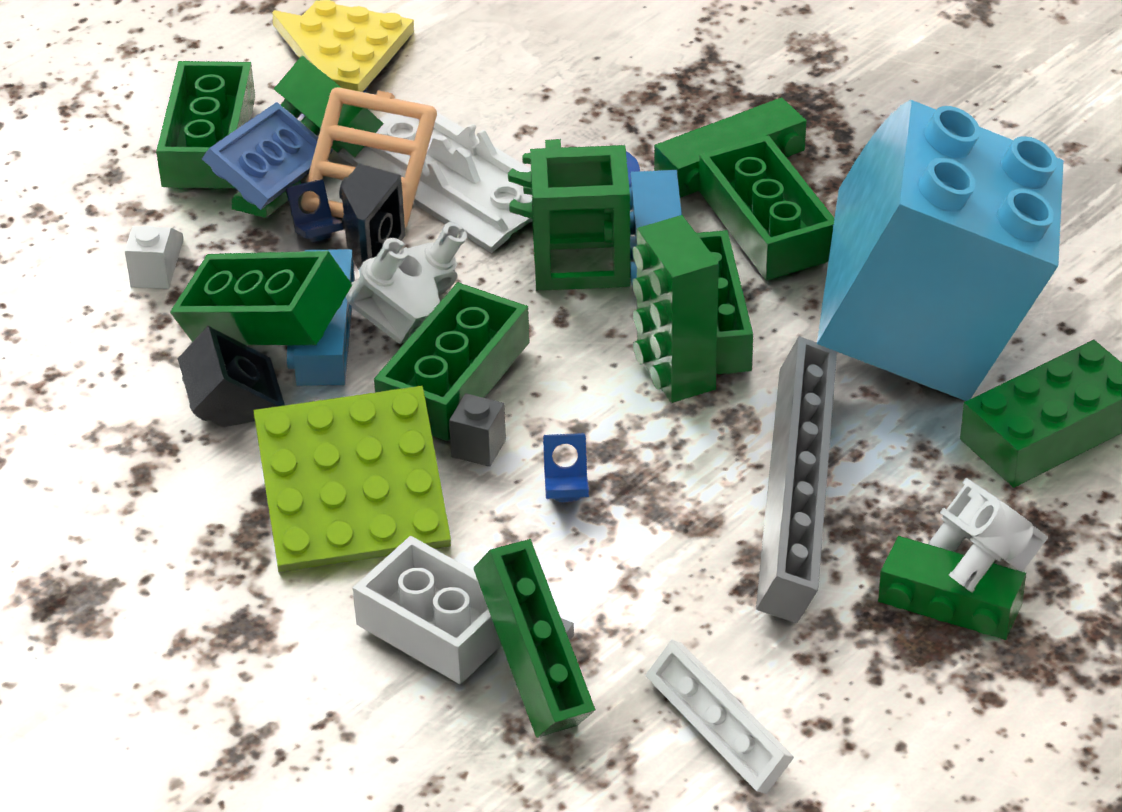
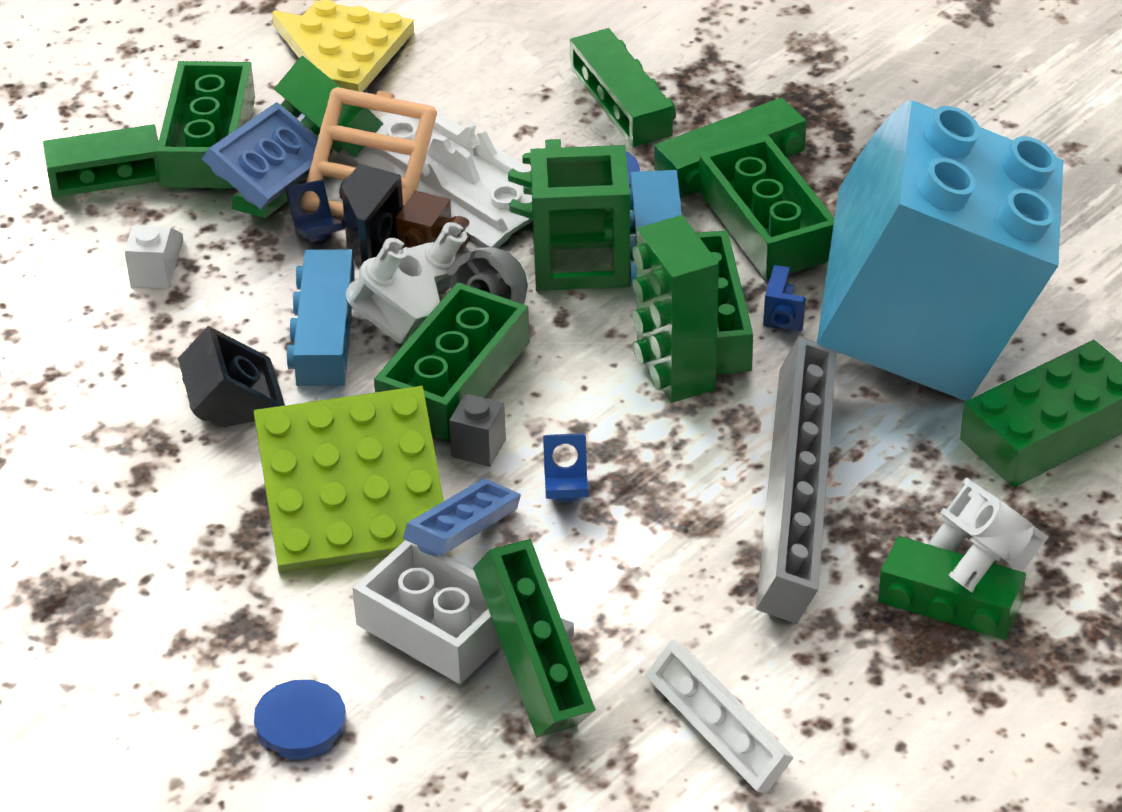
green brick [170,251,352,345] -> none
none -> green brick [43,124,160,198]
none -> blue tile [254,679,347,759]
none -> reddish brown brick [396,191,470,249]
none -> medium blue plate [403,478,521,556]
none -> light grey cylinder [447,247,528,304]
none -> green brick [570,28,676,147]
none -> blue bracket [763,265,806,332]

